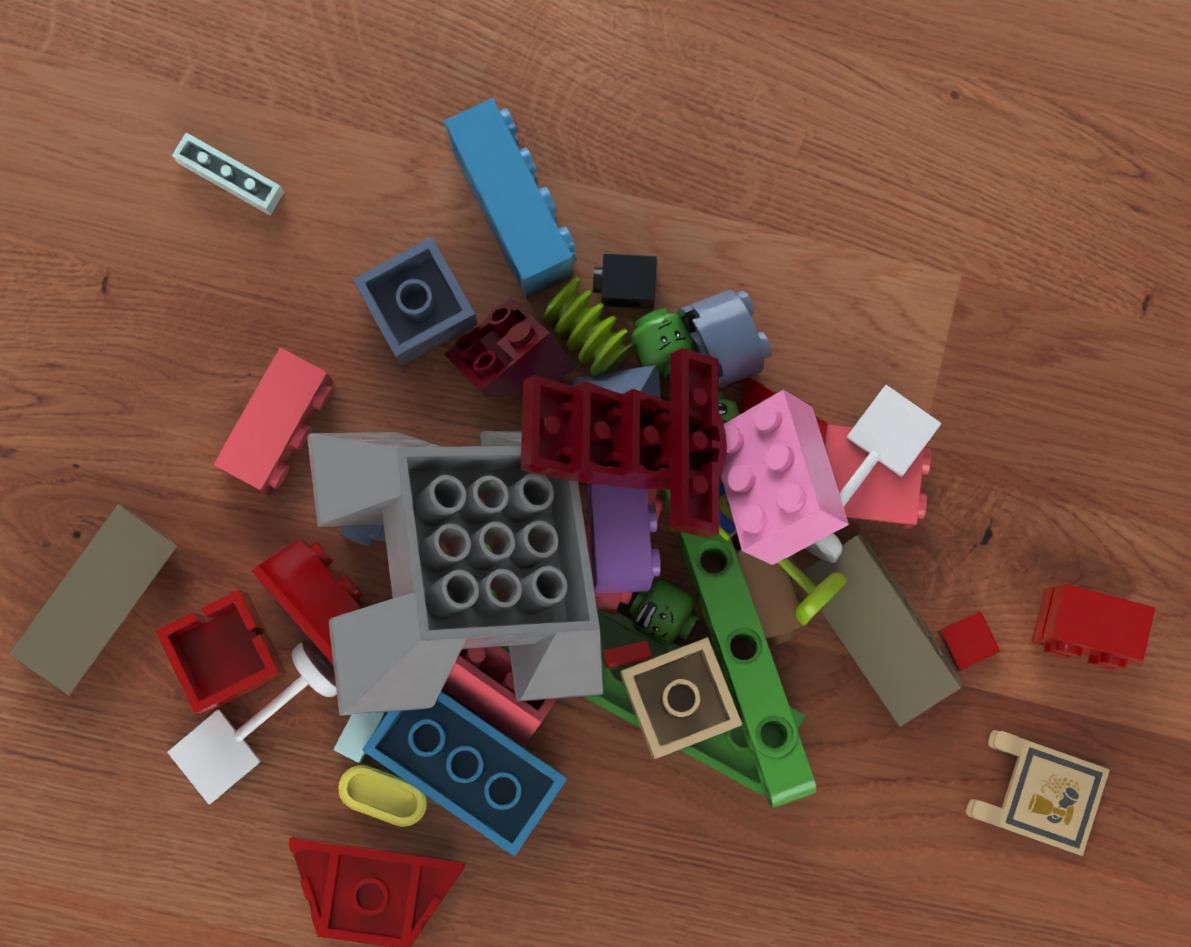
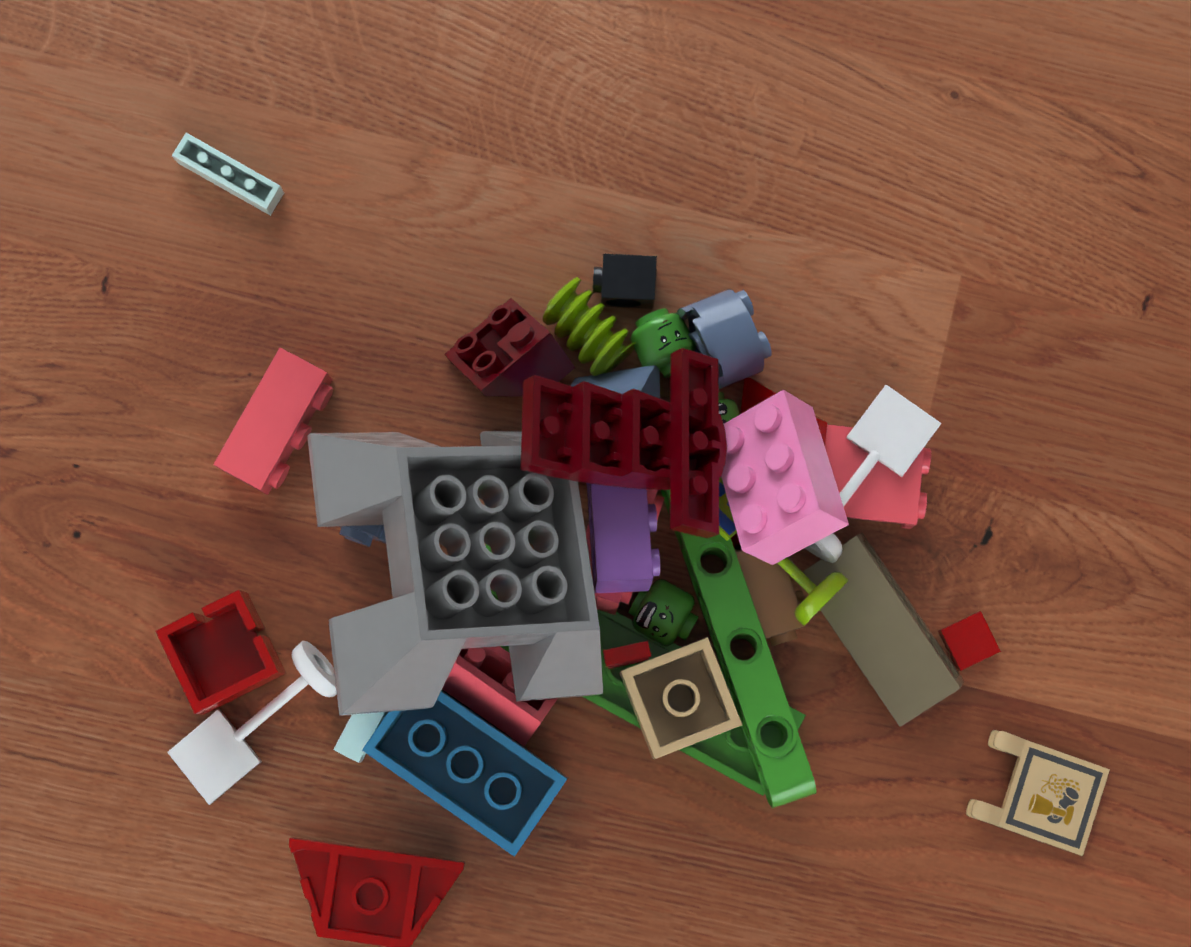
dark tan brick [9,504,178,696] -> none
red slope [251,539,364,664] -> none
light yellow tile [338,765,428,827] -> none
sand blue brick [353,237,478,366] -> none
dark azure brick [444,98,577,299] -> none
red piece [1032,584,1156,670] -> none

